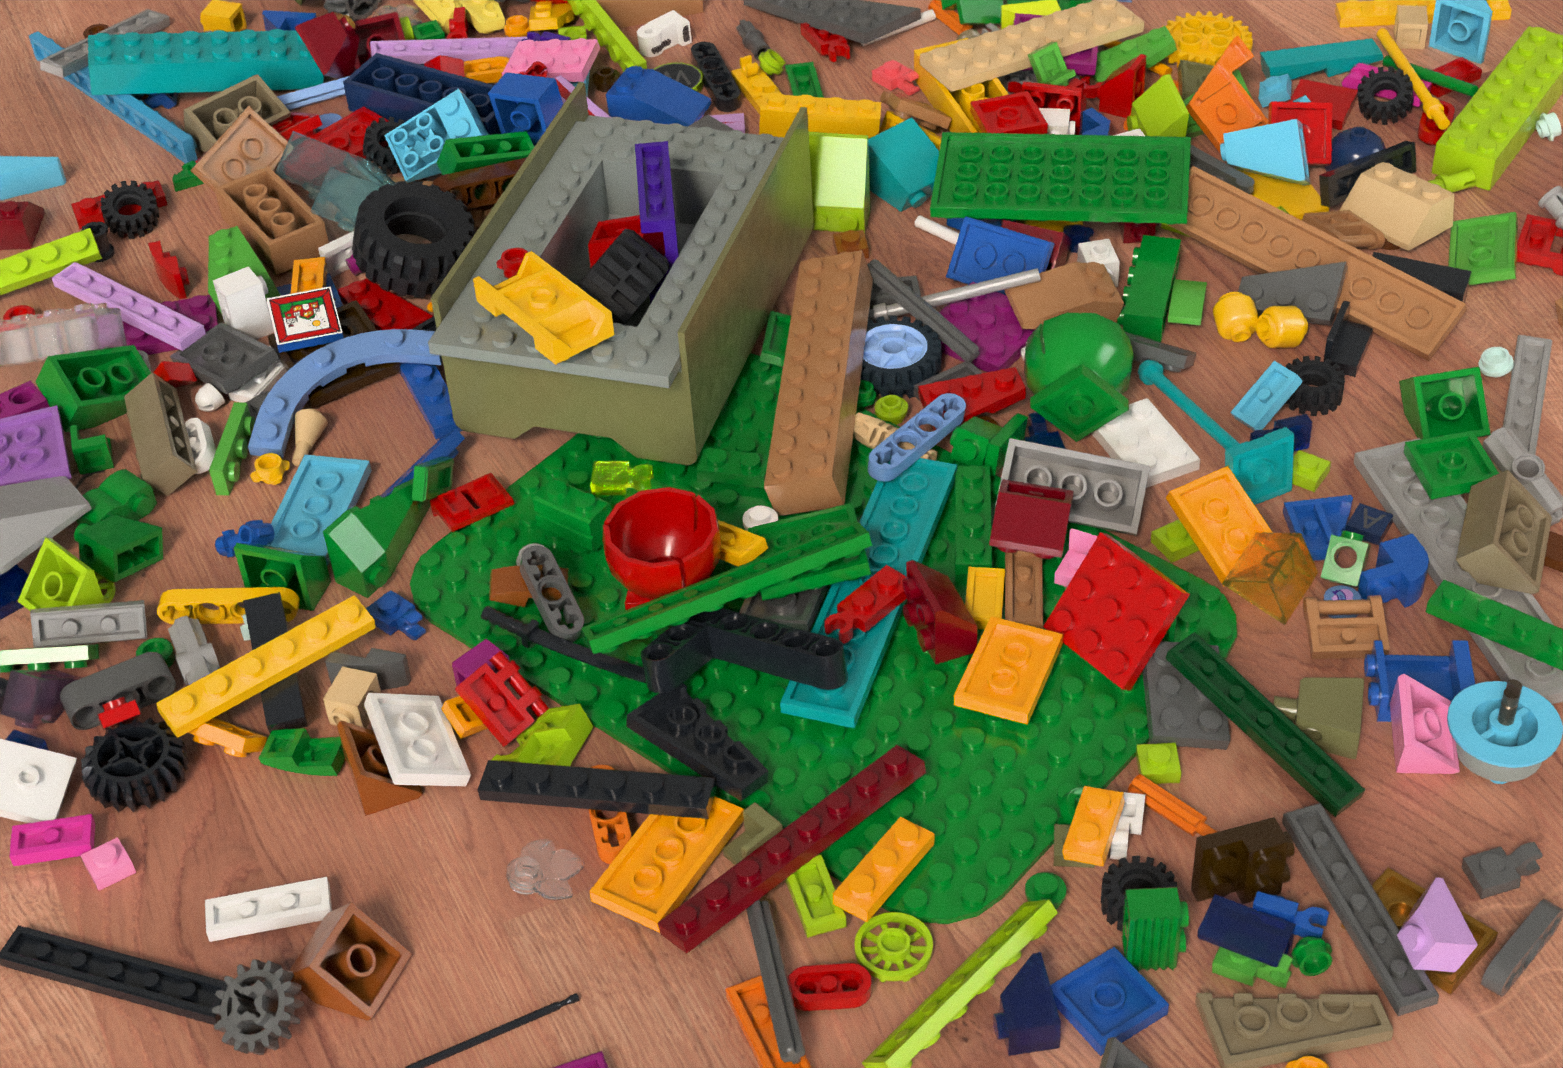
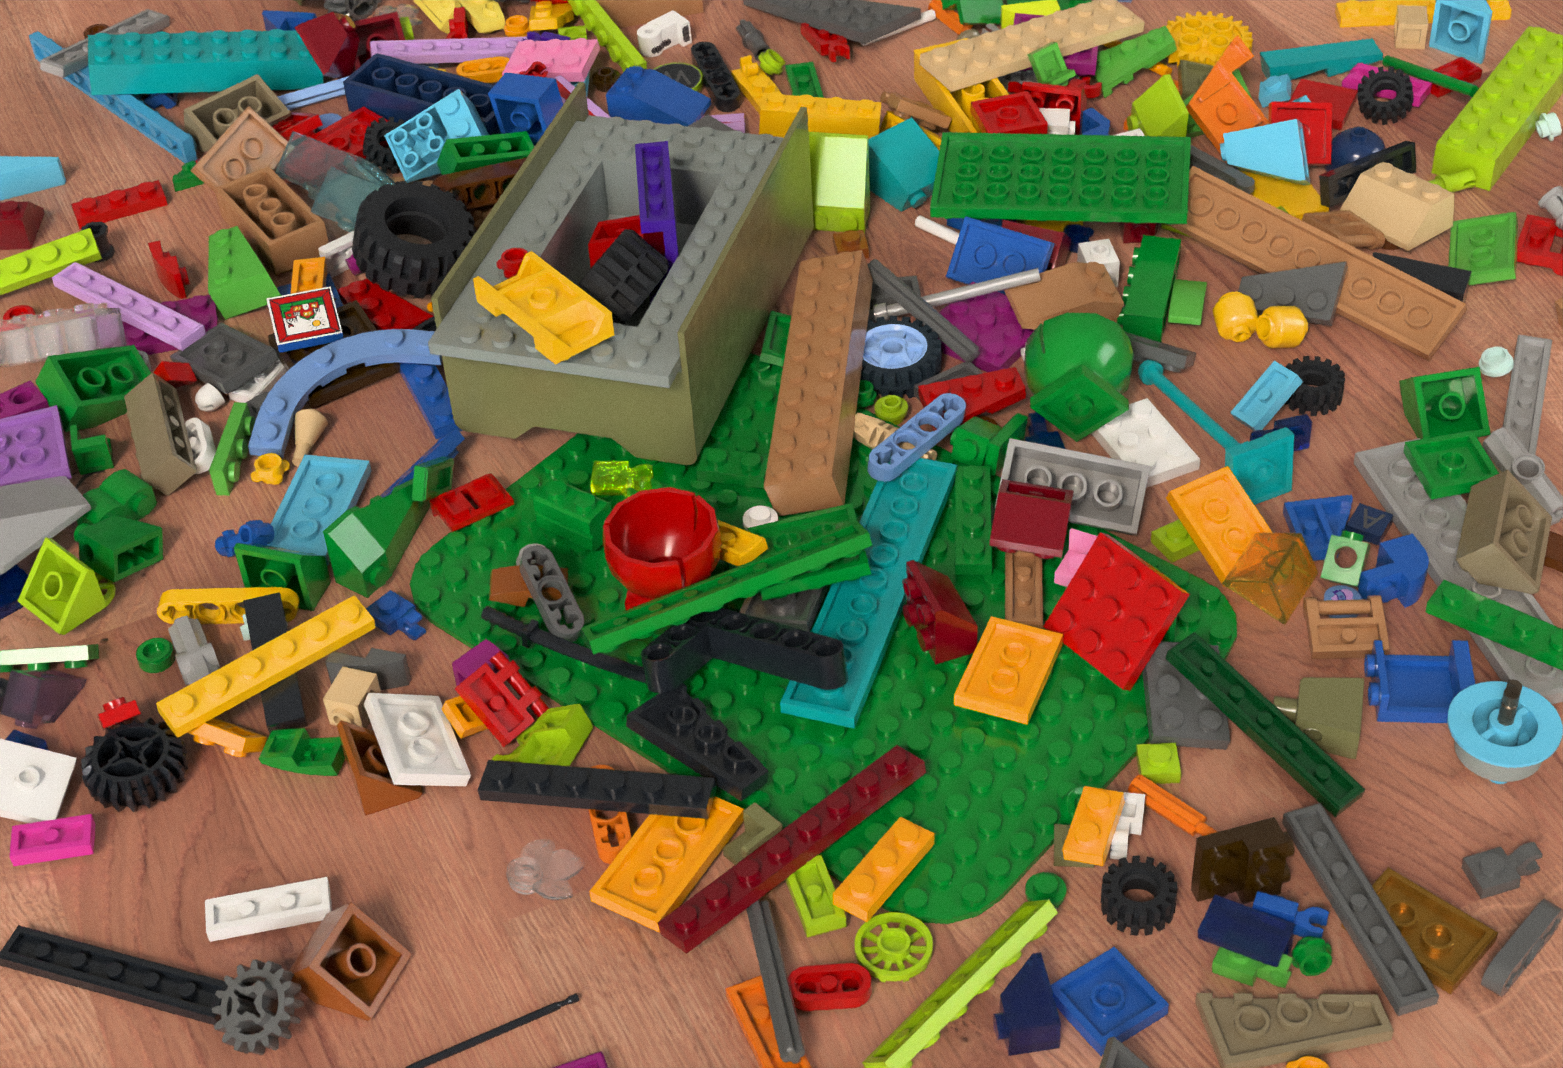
light grey tile [30,600,147,648] -> none
dark grey beam [60,652,176,730] -> none
bright pink plate [81,837,136,891] -> none
black tyre [101,180,159,239] -> none
yellow brick [200,0,247,32] -> none
white brick [213,266,274,340] -> none
green plate [411,20,445,40] -> none
red slope [424,55,465,77] -> none
red plate [824,565,907,644] -> none
coral plate [872,60,920,95] -> none
yellow tile [965,567,1005,630] -> none
red slope [1097,54,1146,119] -> none
green brick [1121,887,1189,972] -> none
lime plate [1292,450,1331,492] -> none
black panel [1324,301,1373,377] -> none
yellow bar [1376,28,1450,130] -> none
bright pink slope [1390,674,1460,774] -> none
lavender slope [1397,877,1478,972] -> none
red plate [1418,101,1455,146] -> none

